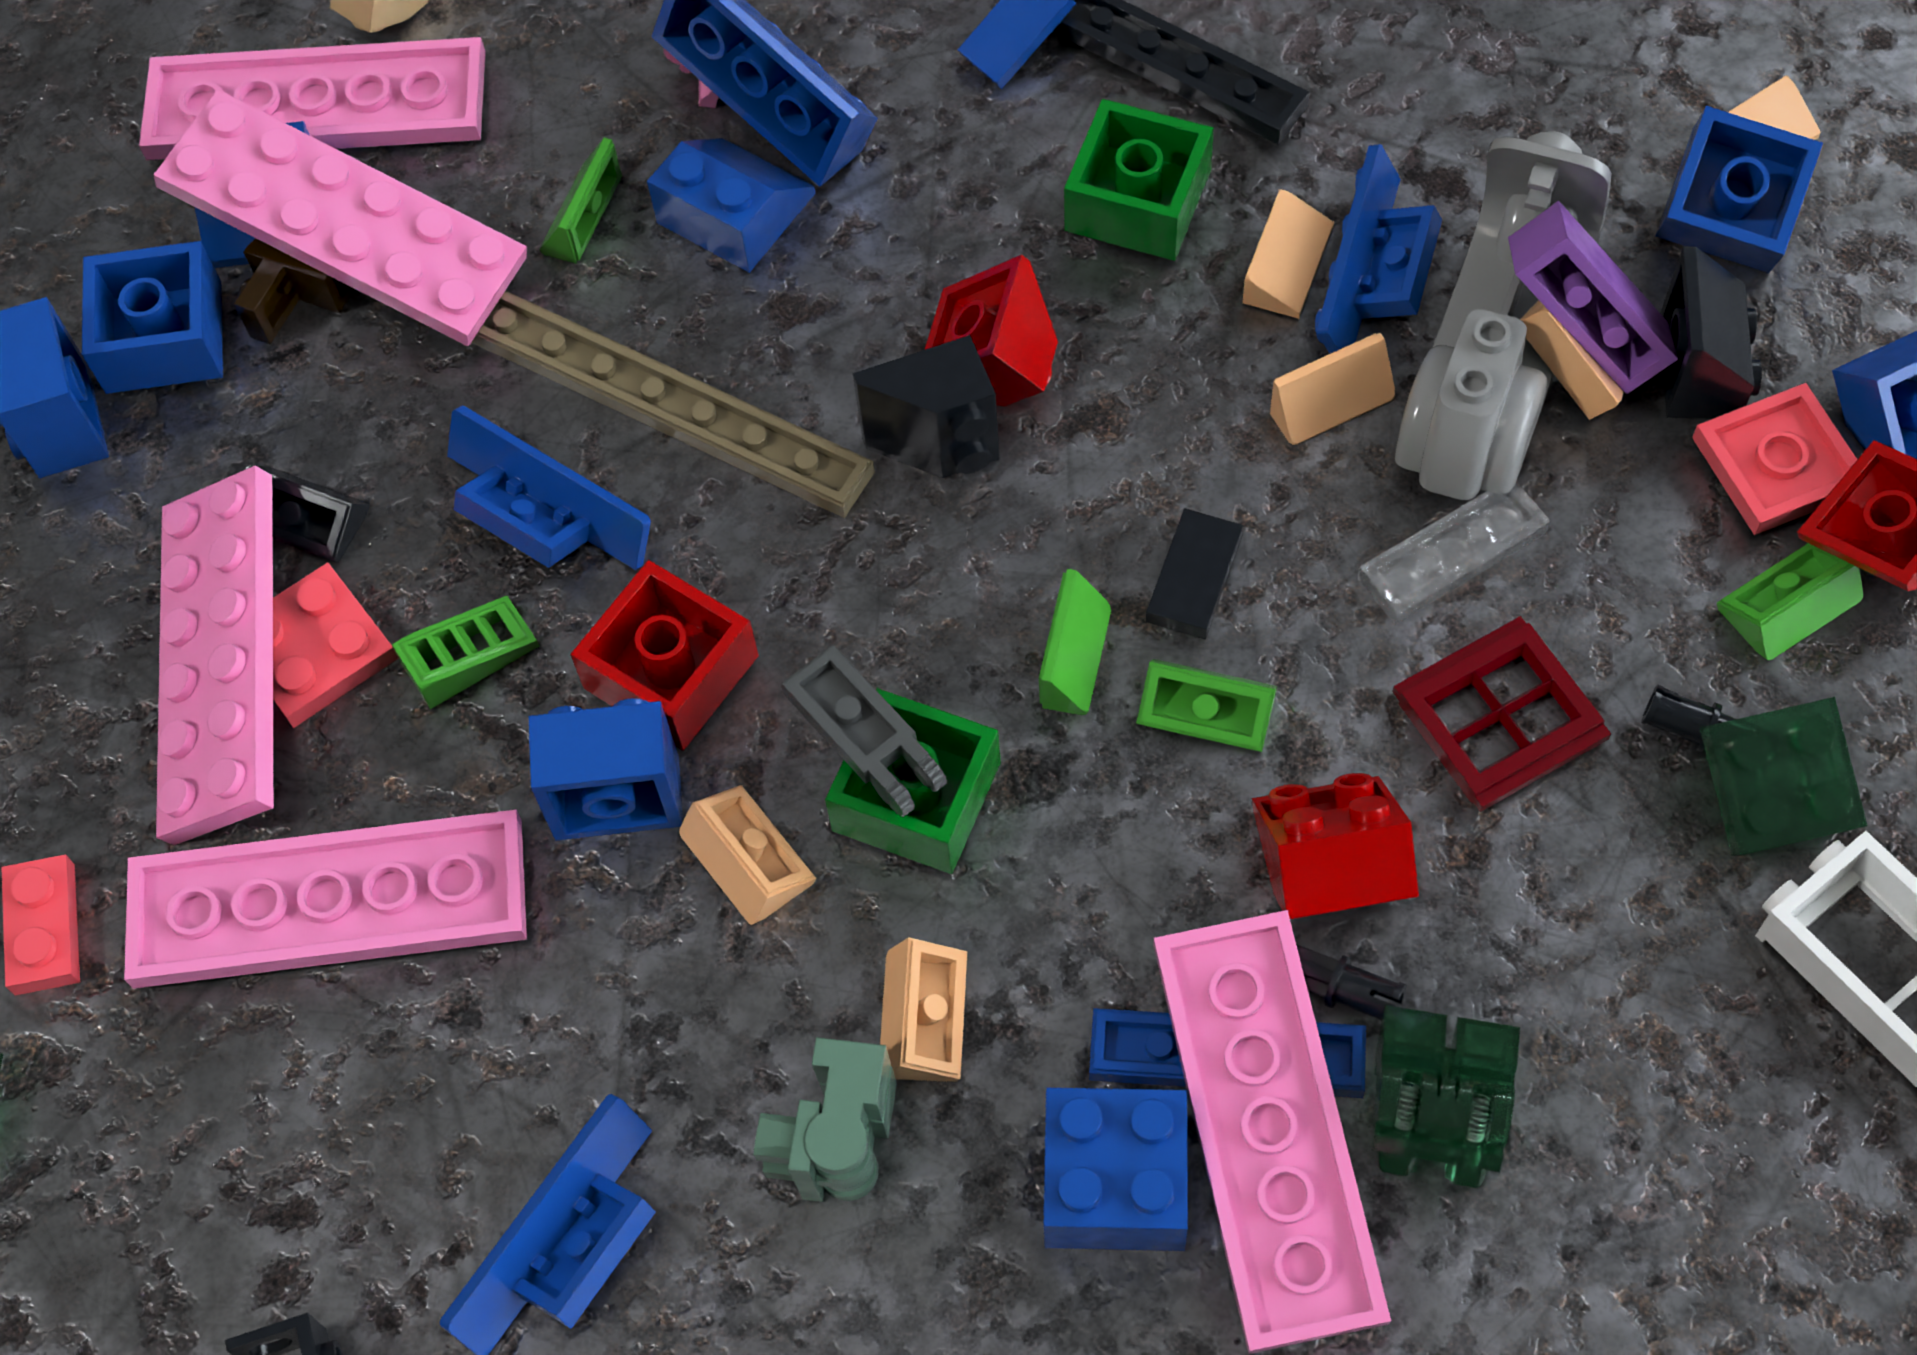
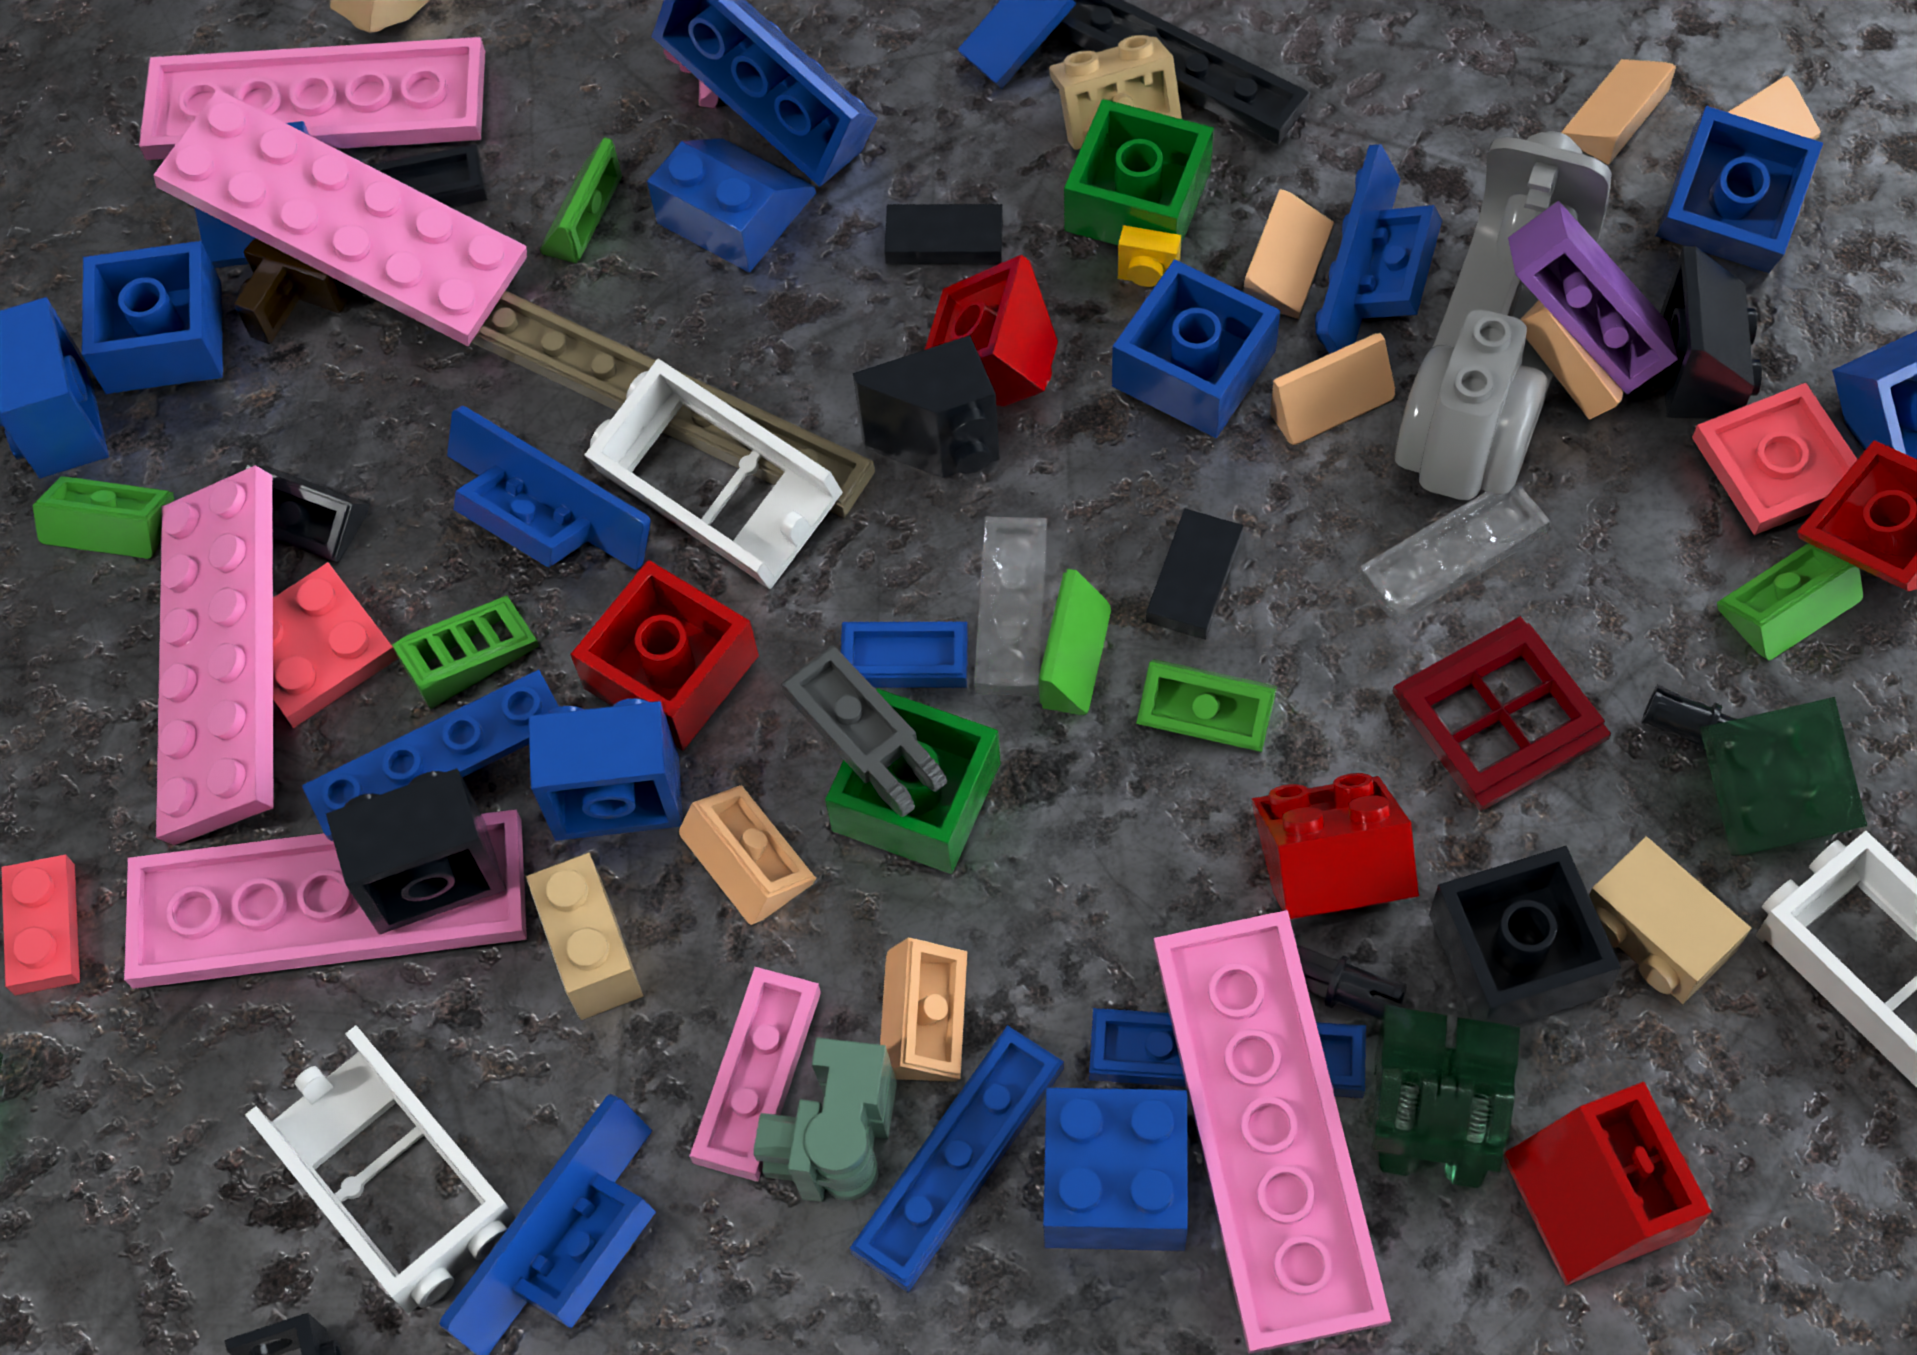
none -> bright green slope [32,476,174,559]
none -> white door [245,1025,516,1314]
none -> blue bracket [301,669,559,841]
none -> black brick [326,768,506,935]
none -> black tile [368,144,488,207]
none -> tan brick [526,853,644,1020]
none -> white door [585,358,843,590]
none -> bright pink plate [690,967,821,1182]
none -> blue tile [841,621,968,688]
none -> blue tile [849,1025,1064,1293]
none -> black tile [884,204,1003,264]
none -> clear plate [974,517,1048,697]
none -> tan bracket [1049,35,1182,150]
none -> blue brick [1112,259,1280,439]
none -> yellow plate [1118,225,1181,287]
none -> black brick [1429,845,1621,1036]
none -> red slope [1502,1081,1712,1286]
none -> light nougat slope [1561,59,1676,165]
none -> tan brick [1589,836,1751,1004]

